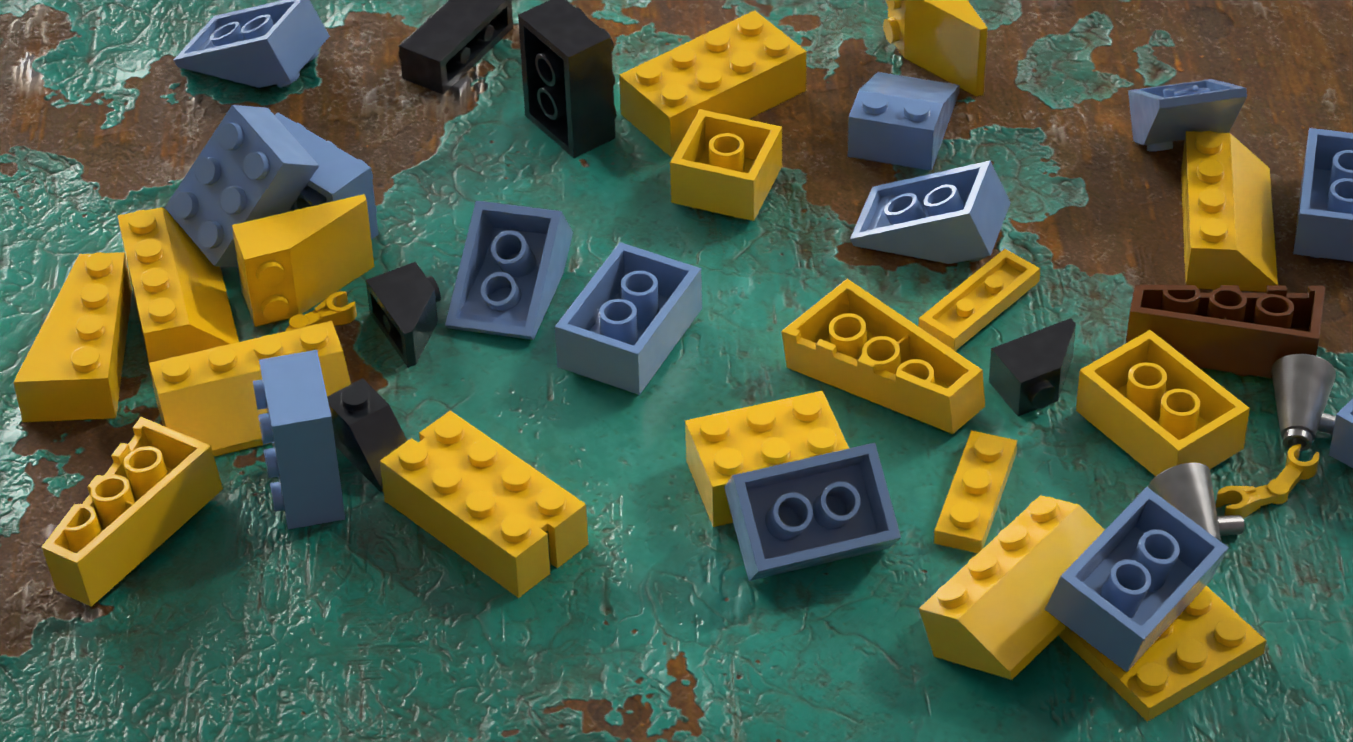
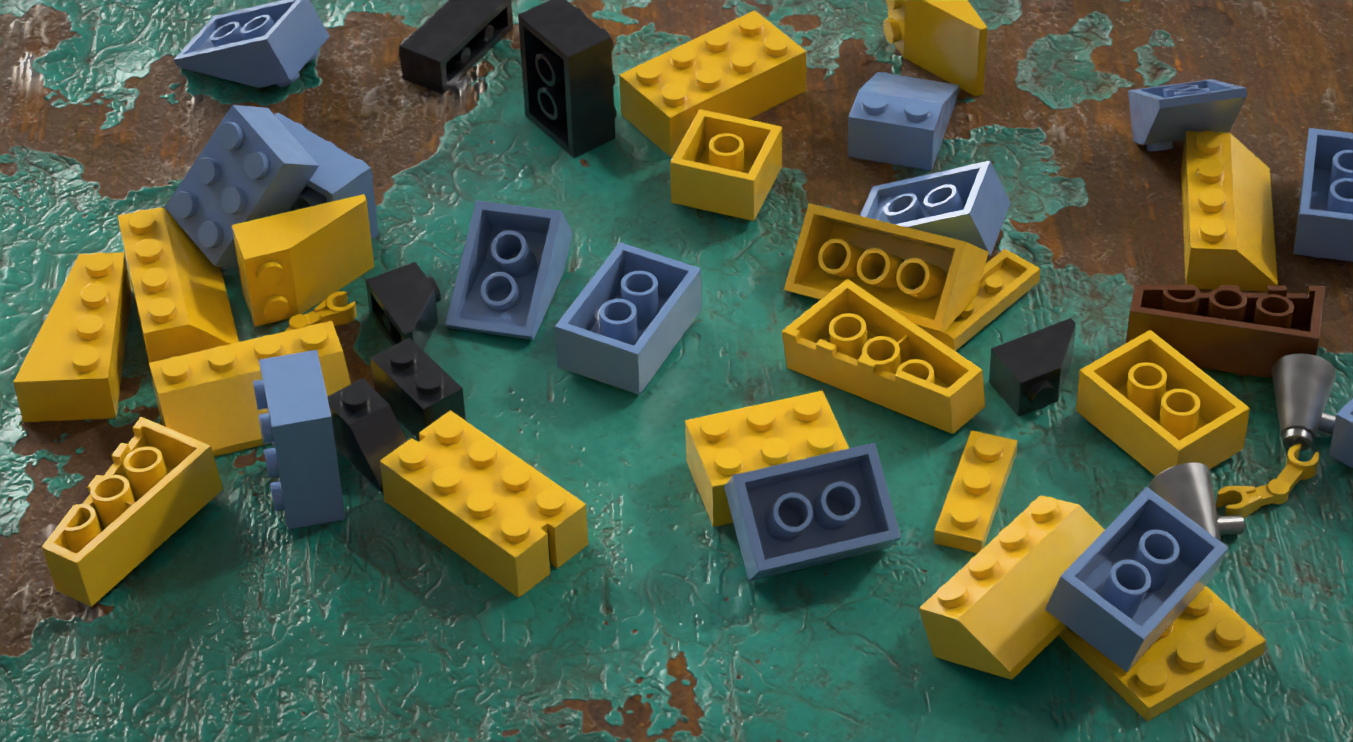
none -> black brick [370,338,466,441]
none -> yellow slope [784,203,989,333]

